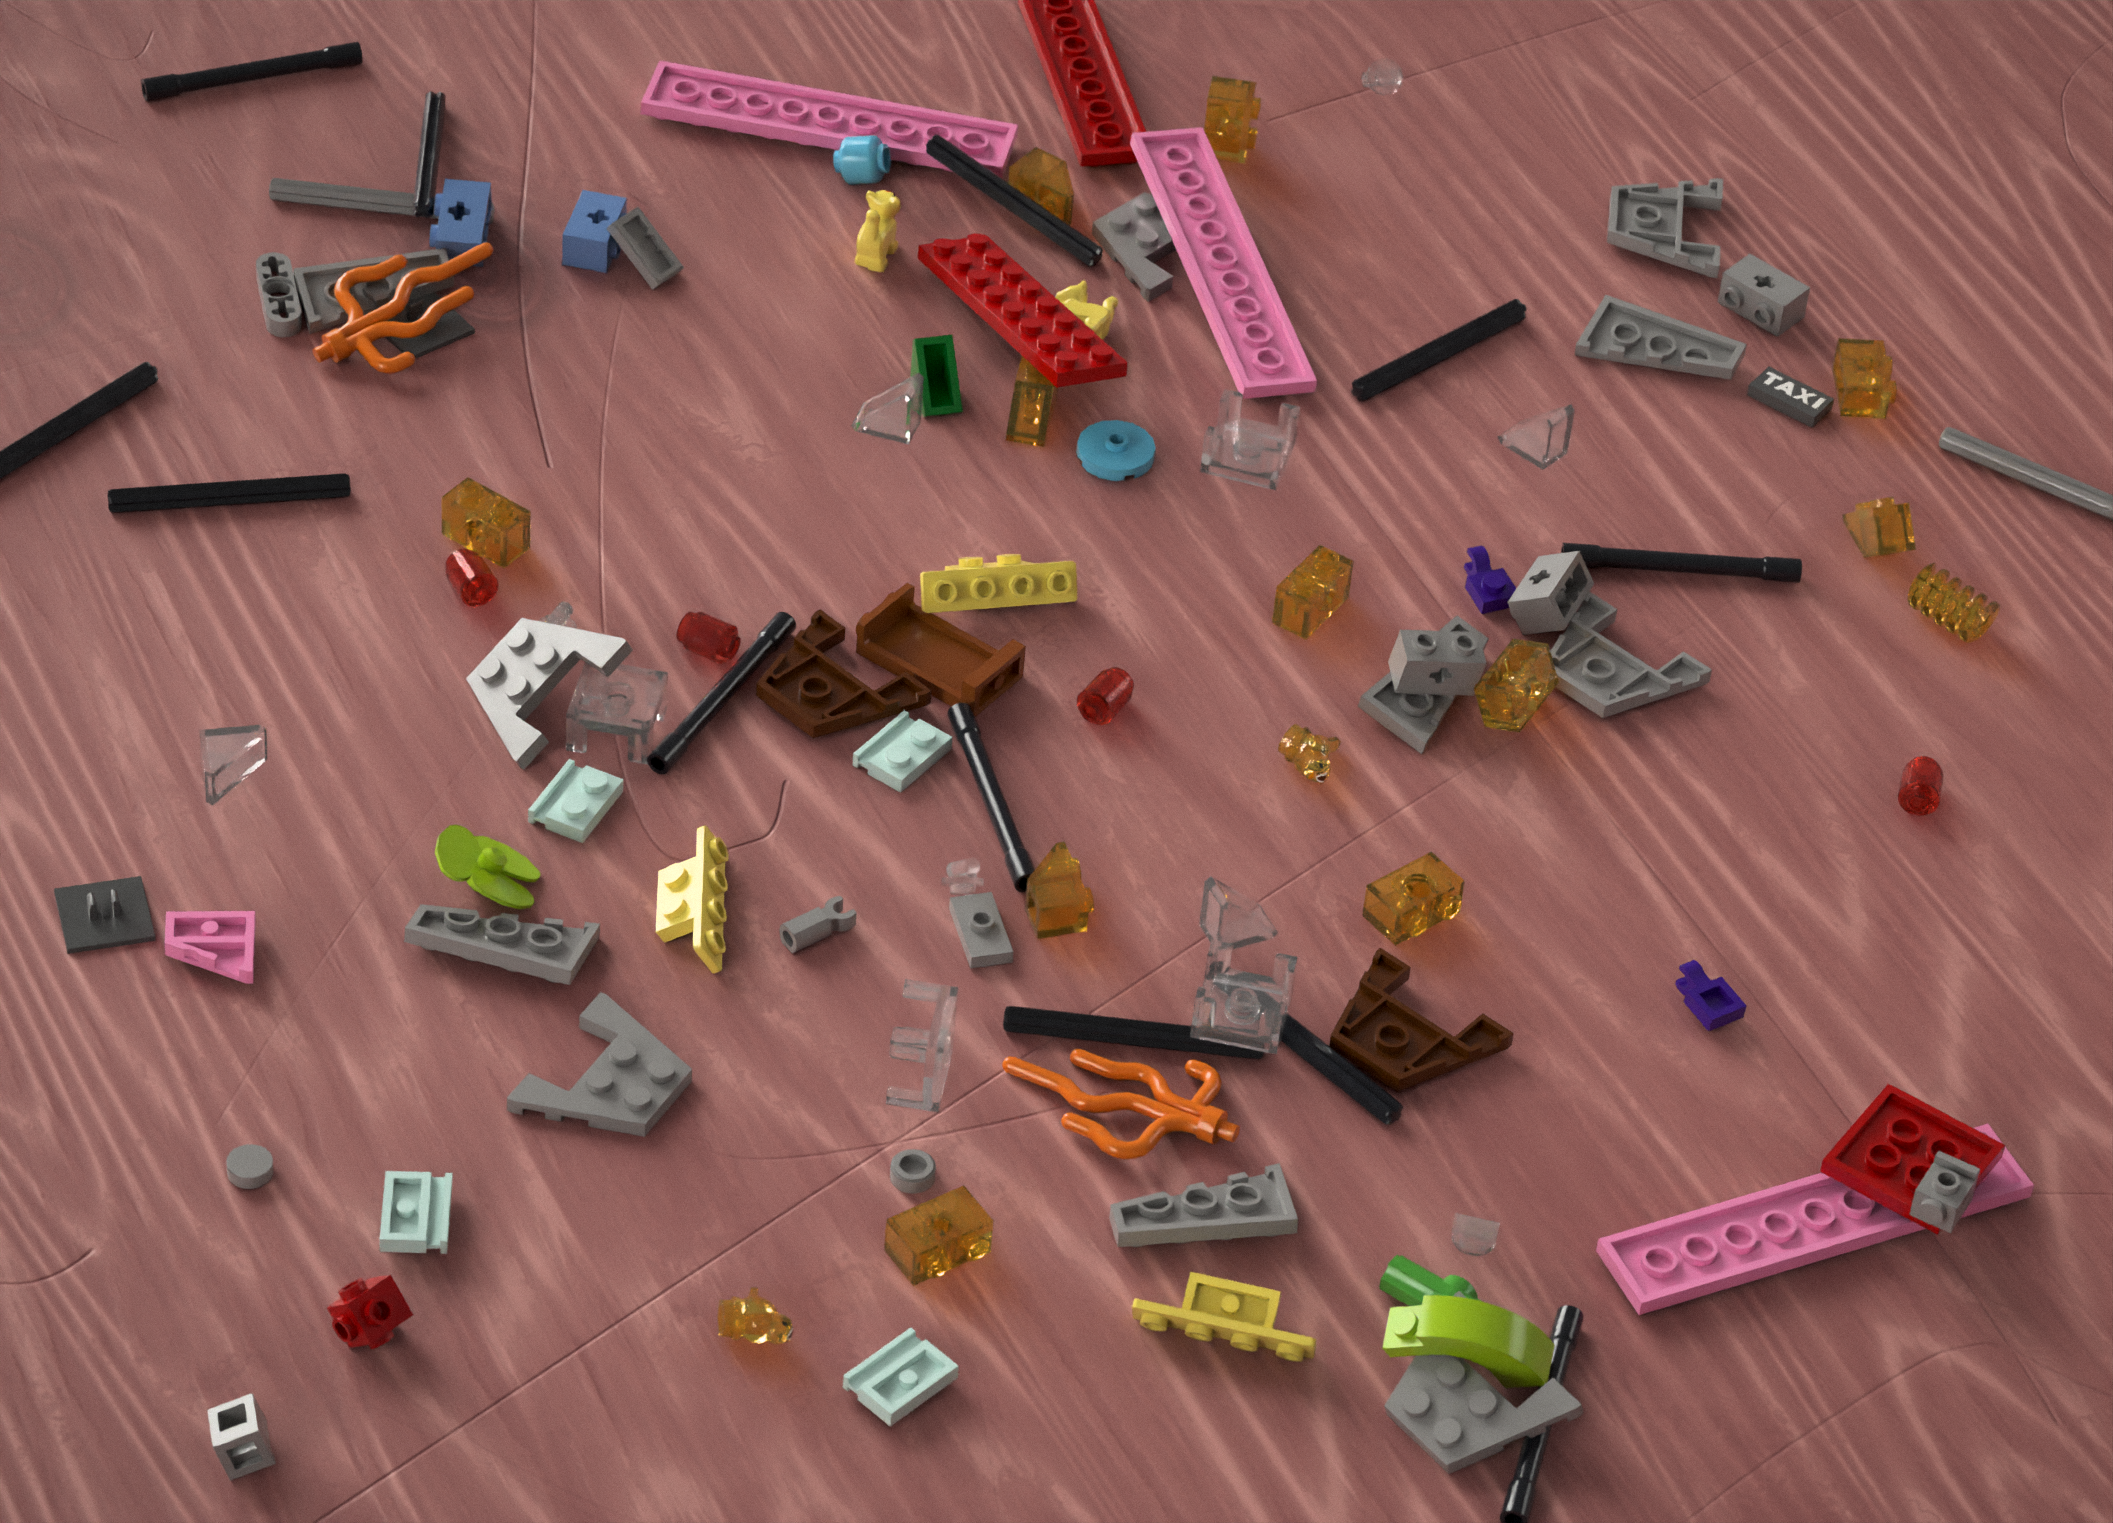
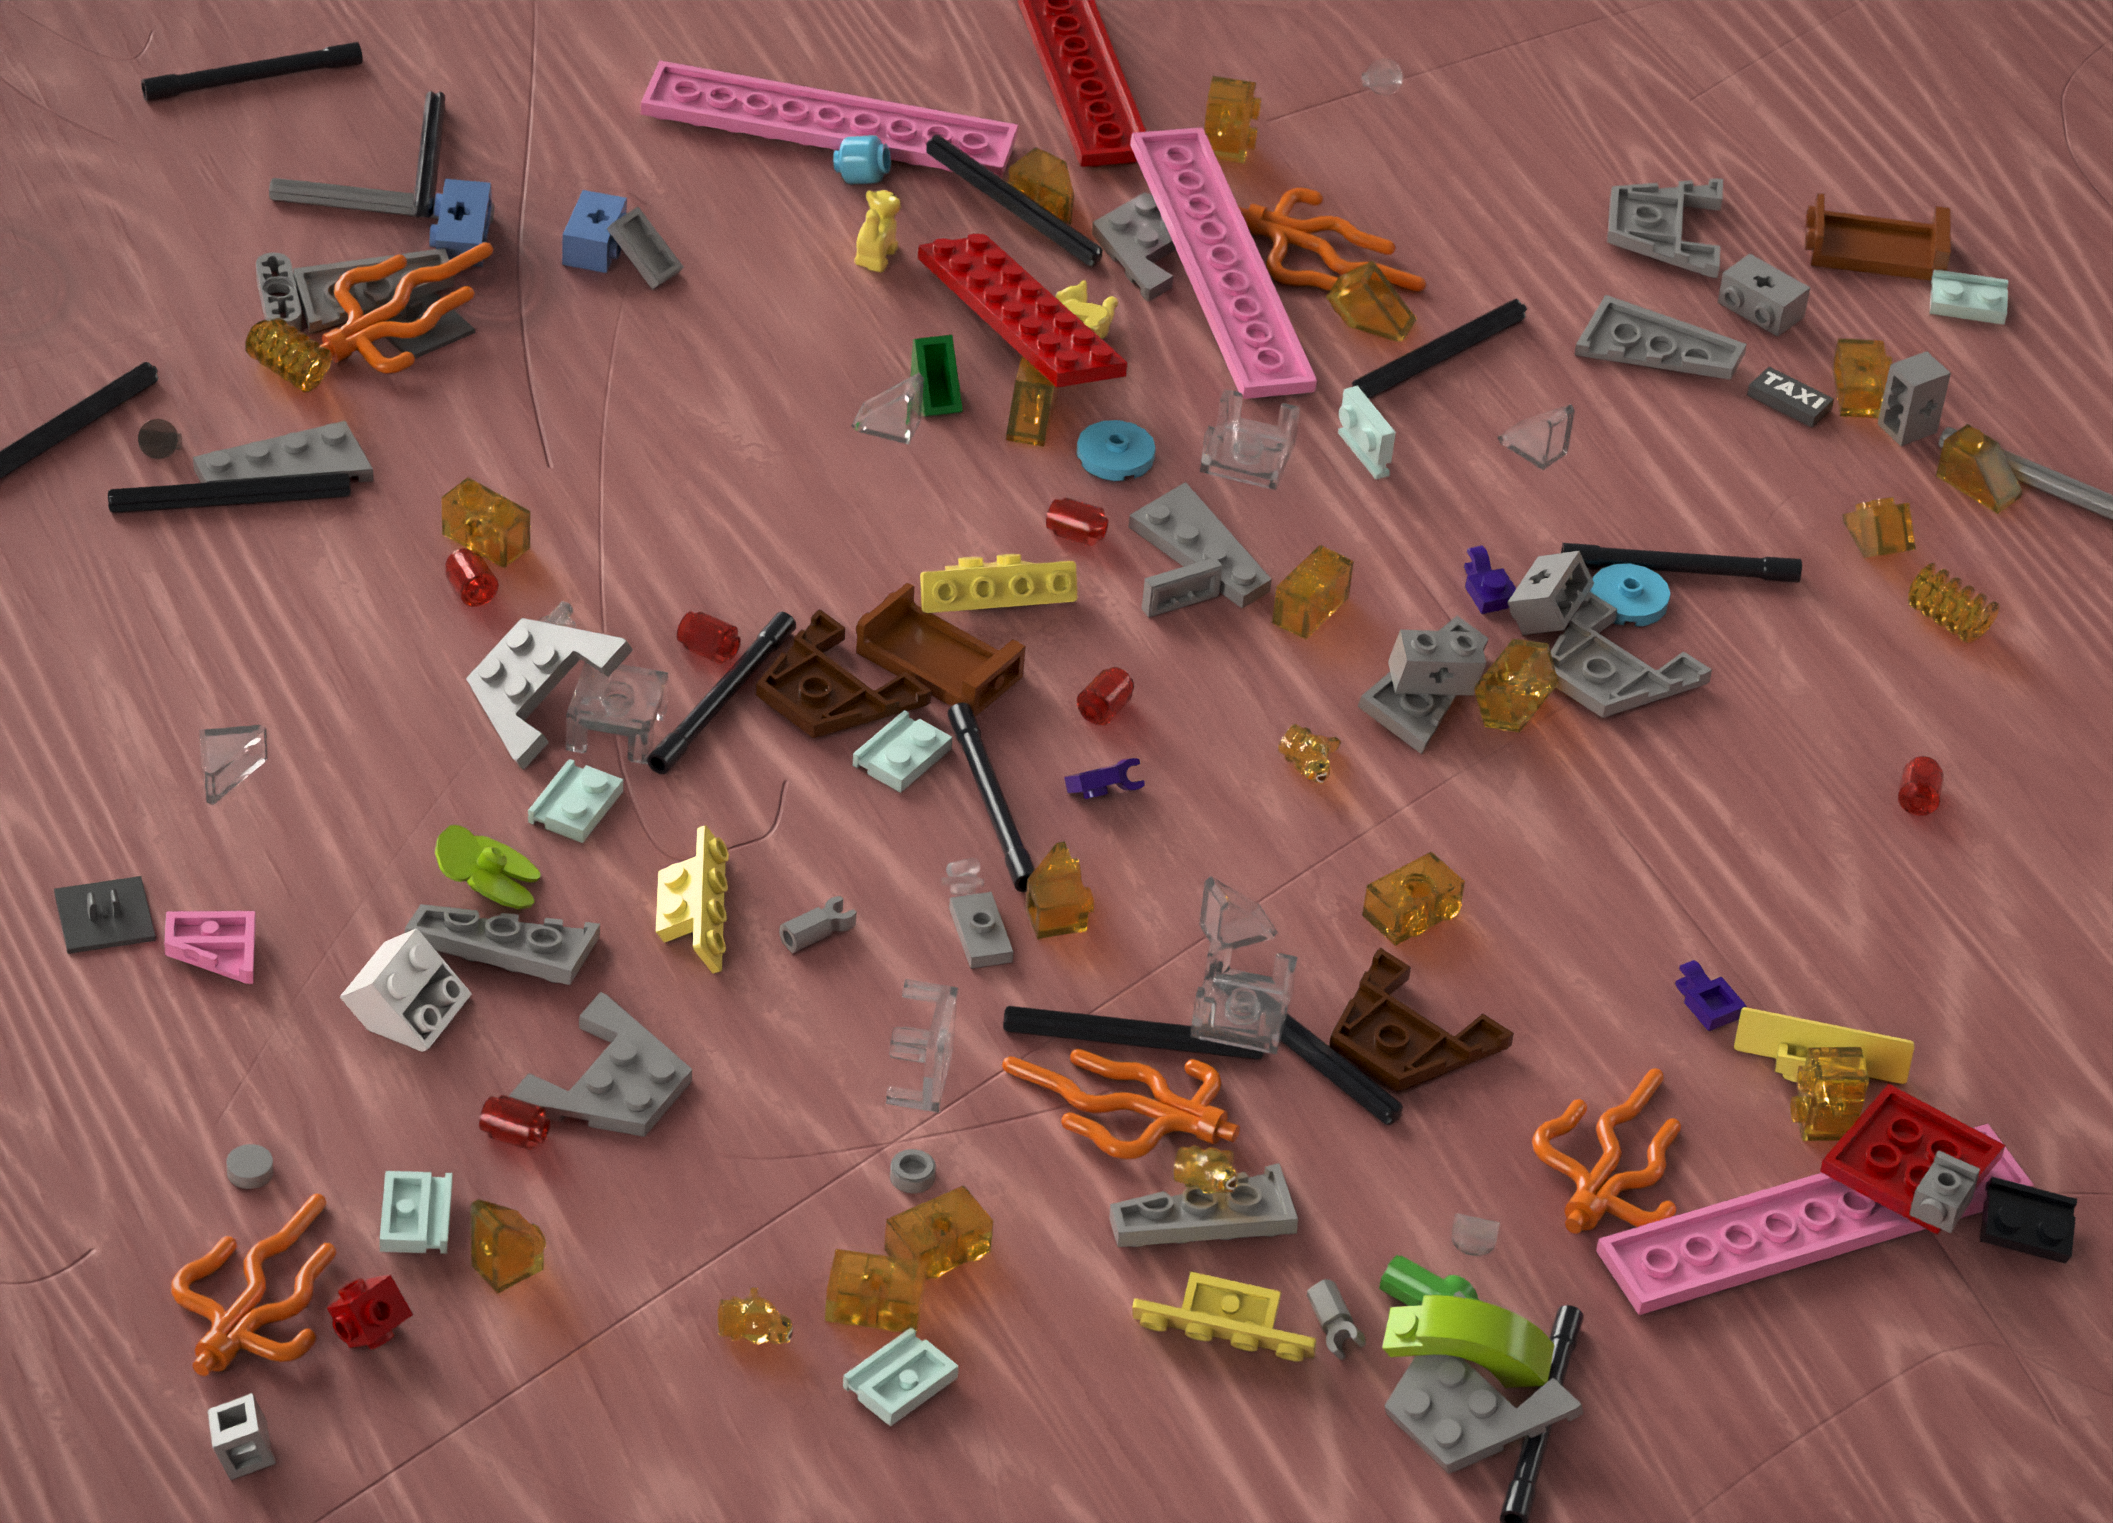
none -> clear smoke plate [138,419,182,459]
none -> orange plant [171,1193,336,1376]
none -> light grey wing [193,421,373,483]
none -> clear yellow piece [245,318,332,392]
none -> white slope [340,928,472,1052]
none -> clear yellow slope [471,1199,546,1294]
none -> clear red brick [479,1095,550,1150]
none -> clear yellow brick [825,1249,927,1334]
none -> clear red brick [1046,497,1109,546]
none -> dark purple plate [1064,758,1145,799]
none -> light grey wing [1128,482,1272,608]
none -> light grey plate [1142,557,1222,618]
none -> clear yellow animal [1174,1145,1238,1194]
none -> orange plant [1238,187,1426,292]
none -> light grey bar [1307,1279,1366,1360]
none -> clear yellow slope [1326,261,1417,342]
none -> light aqua plate [1338,386,1396,480]
none -> orange plant [1532,1068,1681,1234]
none -> medium azure plate [1590,563,1671,626]
none -> light yellow bracket [1734,1007,1914,1092]
none -> clear yellow brick [1790,1047,1869,1141]
none -> dark orange panel [1804,193,1951,281]
none -> light grey brick [1877,351,1951,446]
none -> light aqua plate [1930,269,2008,325]
none -> clear yellow slope [1936,424,2022,514]
none -> black plate [1980,1177,2077,1264]

